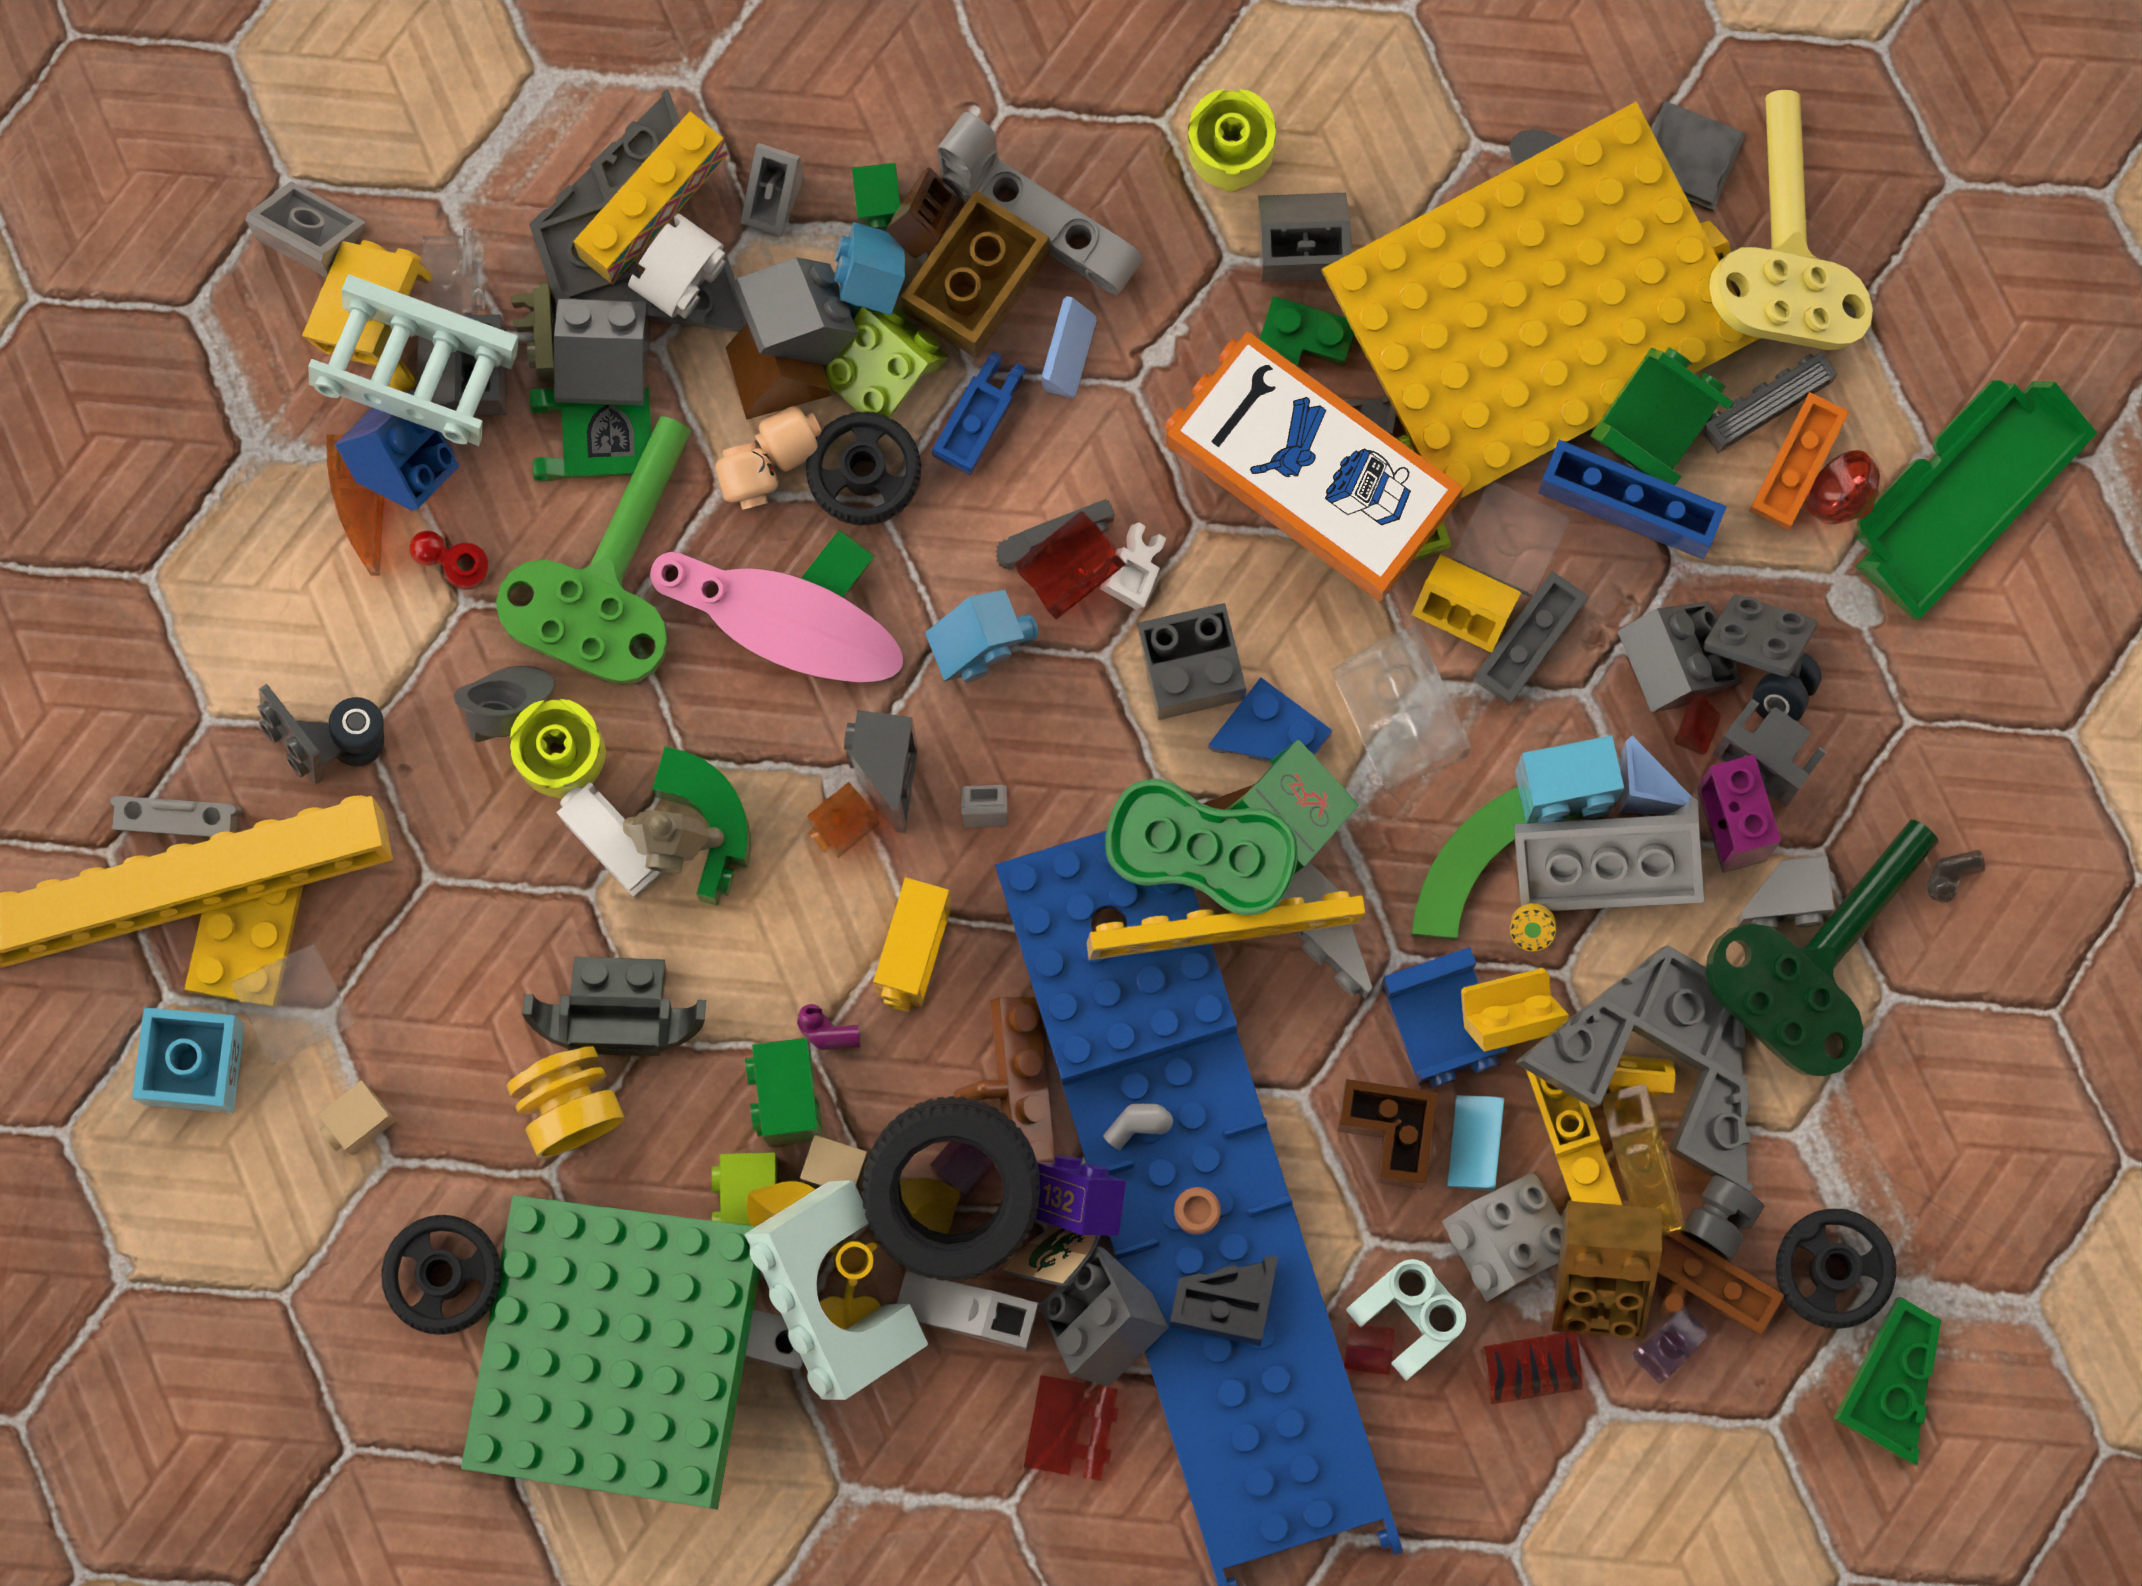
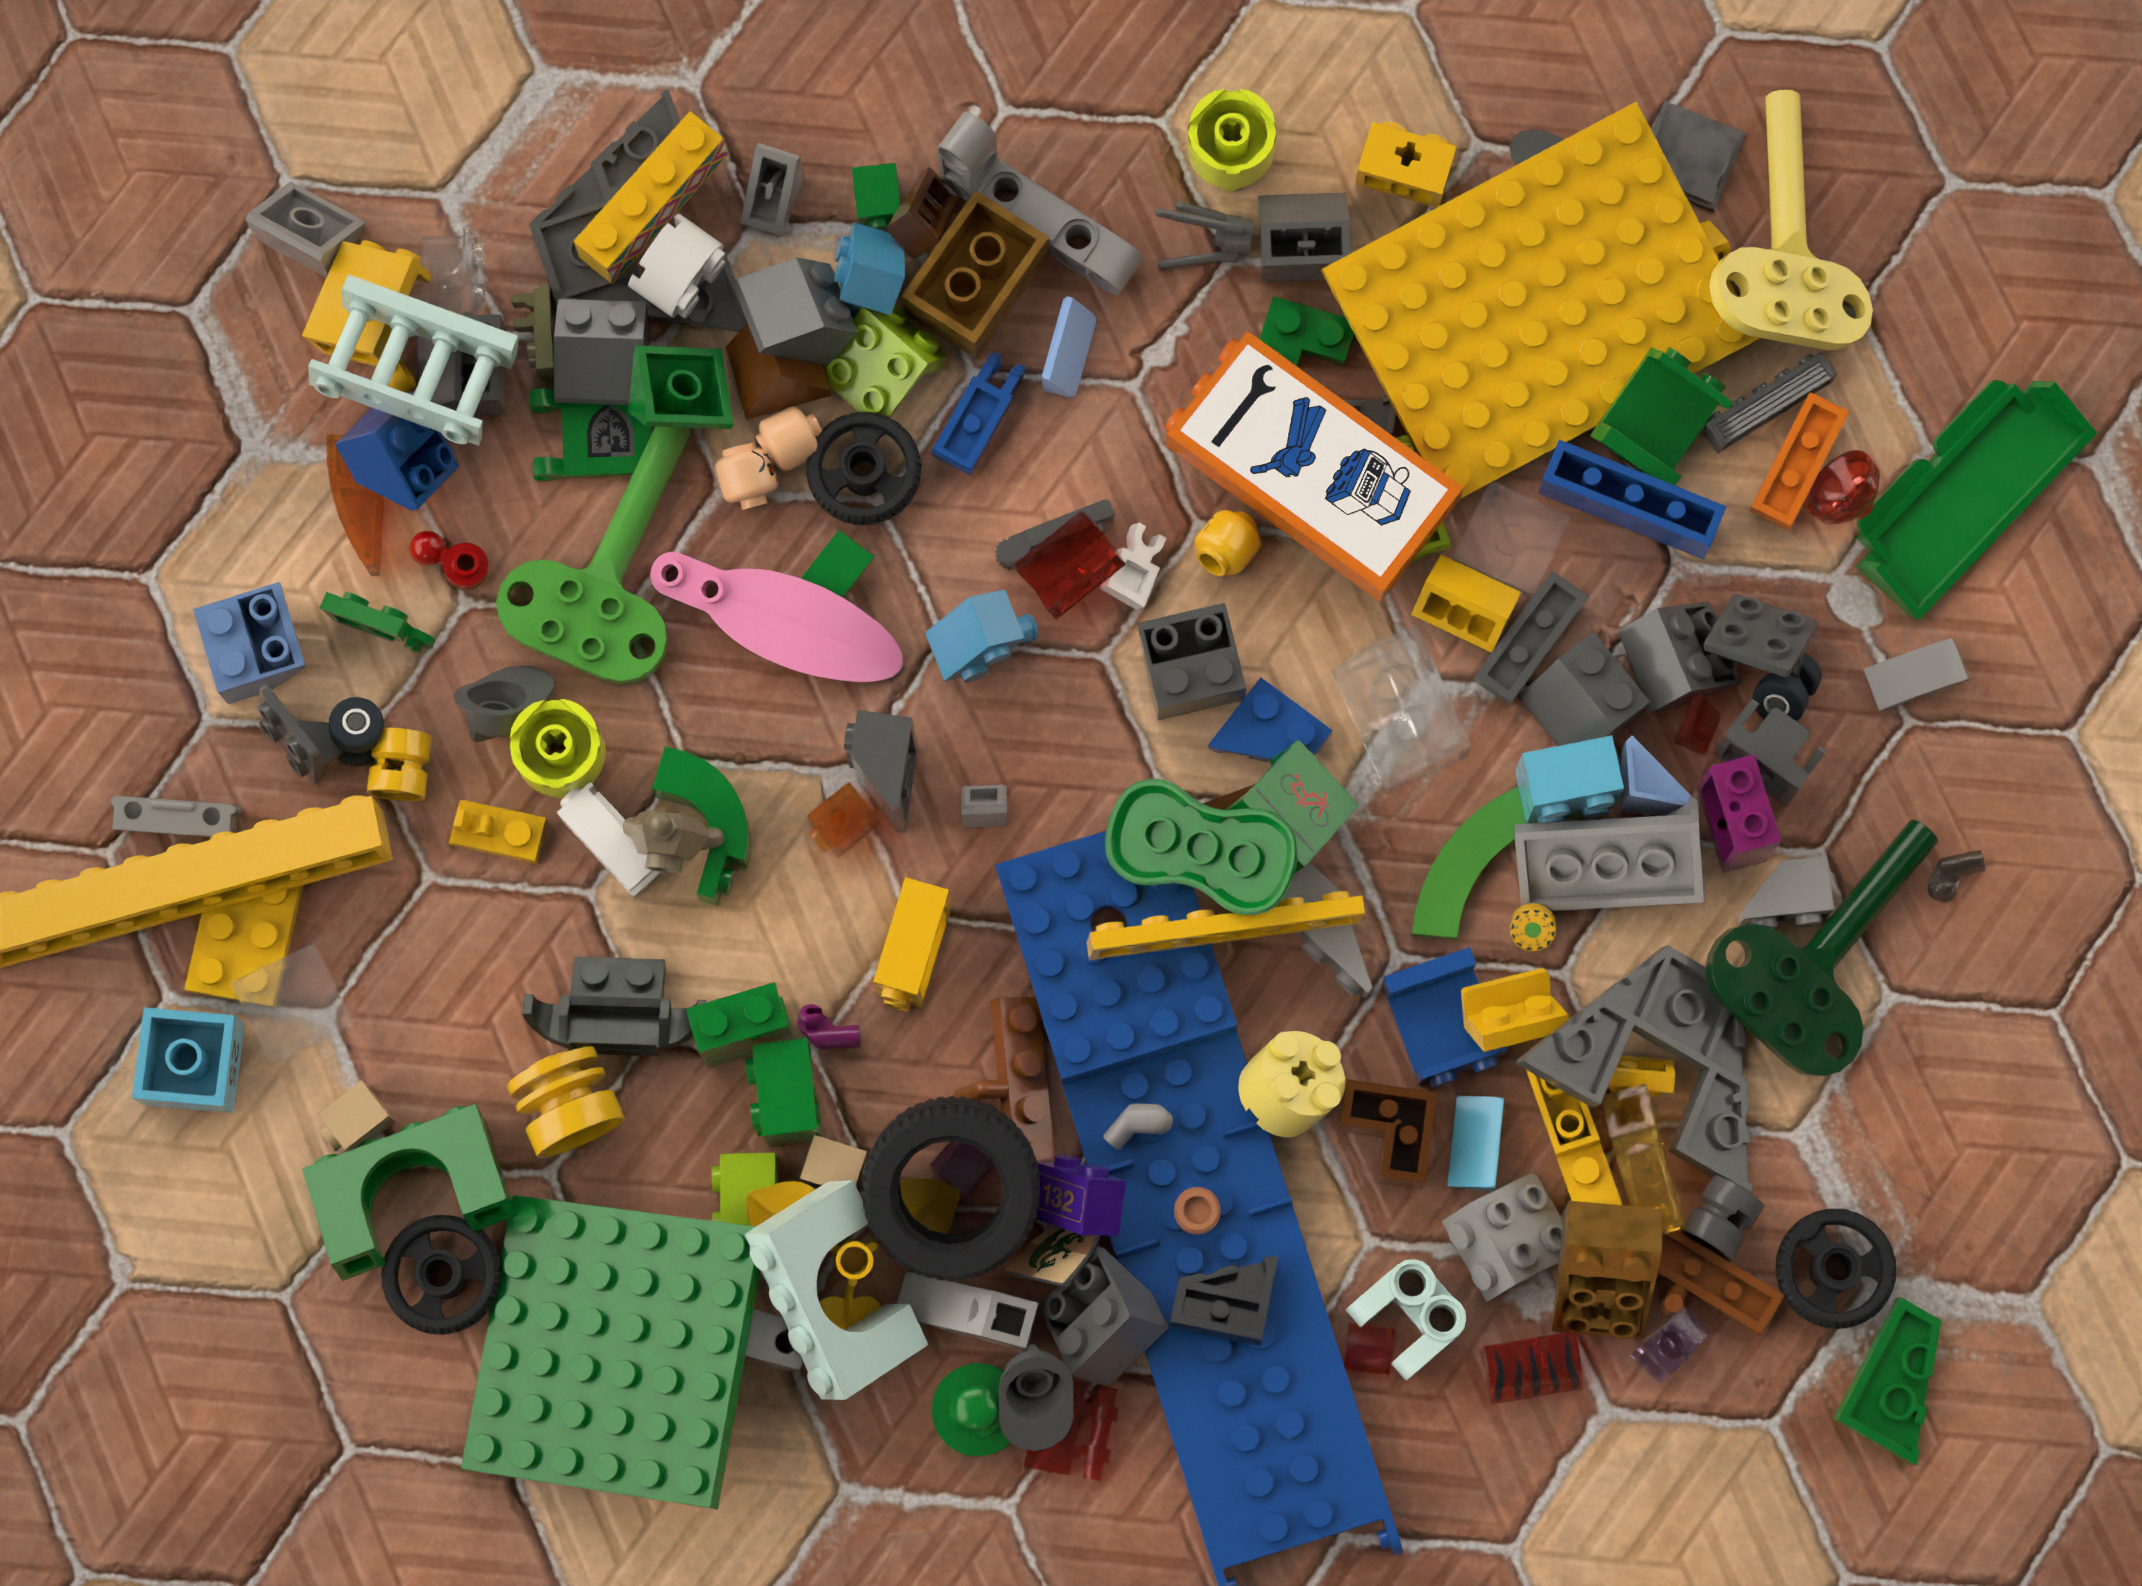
none -> medium blue slope [193,582,306,704]
none -> arch [302,1104,516,1281]
none -> green hinge [319,592,436,653]
none -> yellow wheel [367,727,432,802]
none -> yellow plate [449,800,548,864]
none -> green slope [628,345,734,429]
none -> green panel [686,982,795,1068]
none -> green plate [931,1363,1011,1457]
none -> dark grey piece [999,1343,1073,1451]
none -> dark grey plant [1155,201,1253,269]
none -> yellow head [1195,510,1261,576]
none -> light yellow brick [1238,1031,1345,1137]
none -> yellow brick [1355,121,1457,208]
none -> dark grey slope [1518,632,1650,746]
none -> light grey slope [1863,638,1970,712]

